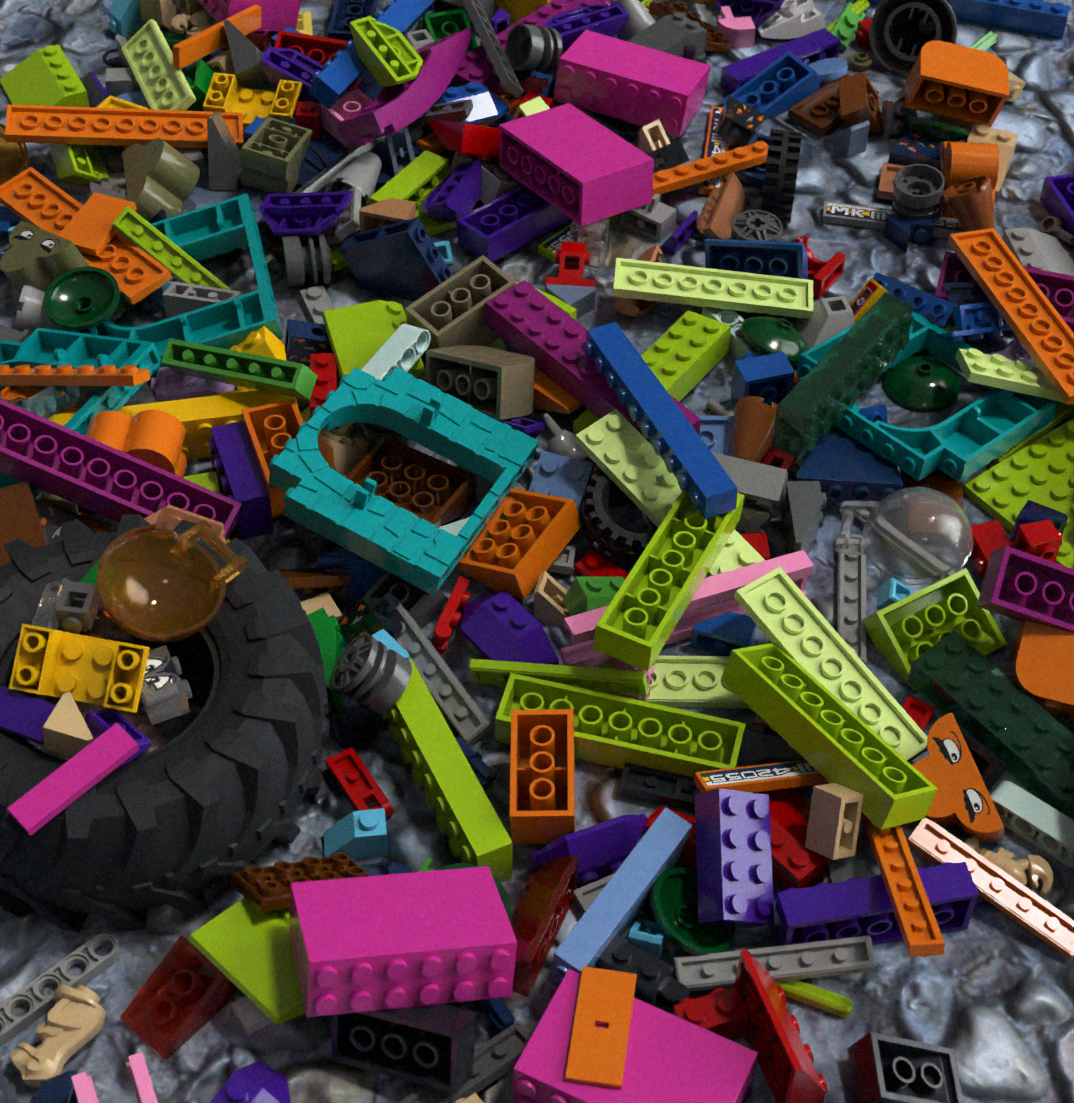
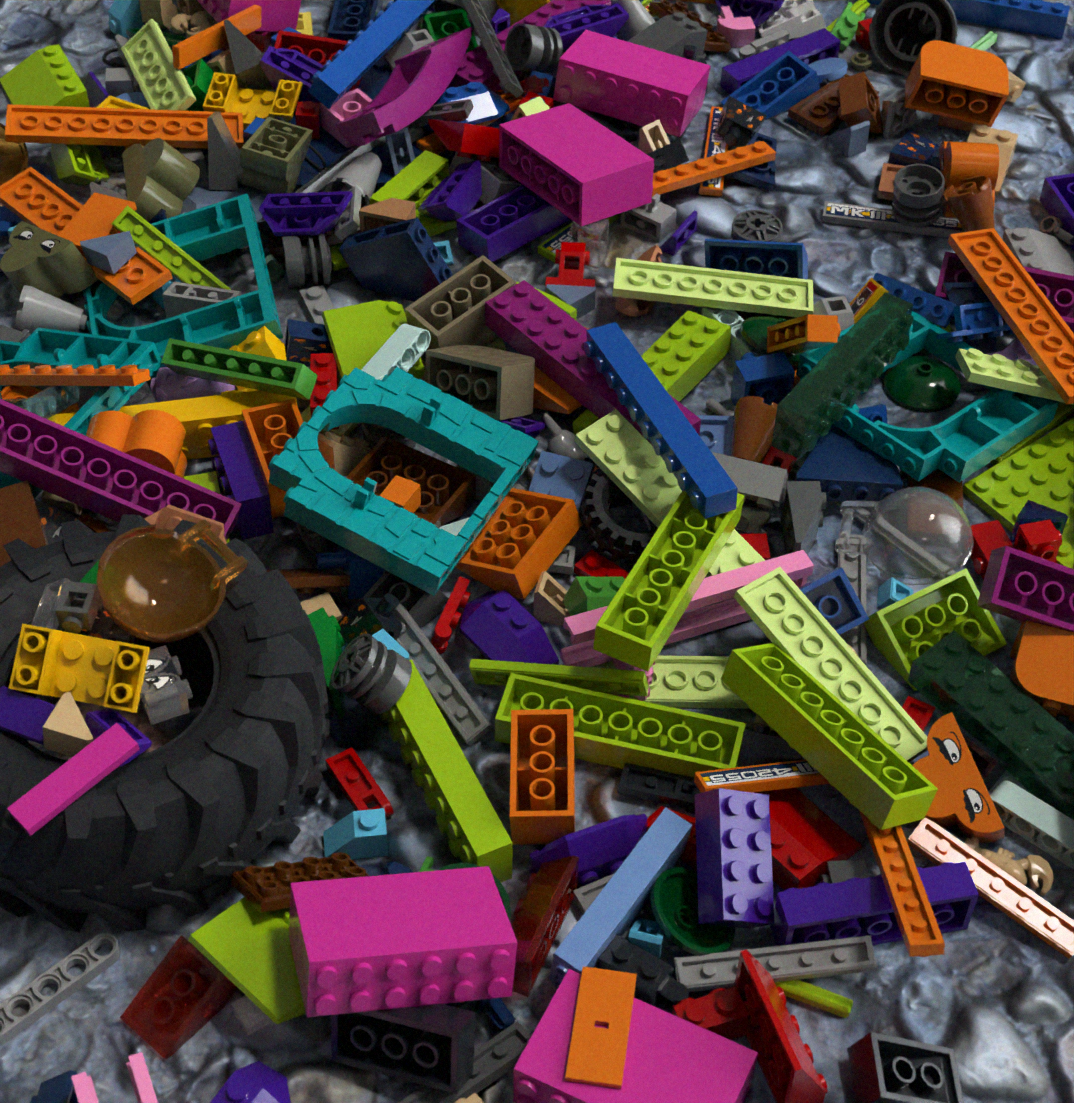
tan animal [10,985,106,1088] -> none
dark green dish [43,266,120,330] -> none
lime wedge [349,16,423,87] -> none
dark blue axle [455,737,496,787] -> none
blue slope [691,612,757,656] -> none
nougat brick [697,172,745,240] -> none
black tyre [760,129,802,223] -> none
red tile [795,234,846,299] -> none
tan brick [805,783,864,860] -> none
dark blue slope [883,215,935,253] -> none
dark green dish [903,116,970,145] -> none
none -> sand blue slope [80,231,137,274]
none -> orange brick [380,475,421,514]
none -> light grey hinge [737,29,790,61]
none -> orange brick [767,314,840,354]
none -> blue brick [799,567,869,635]

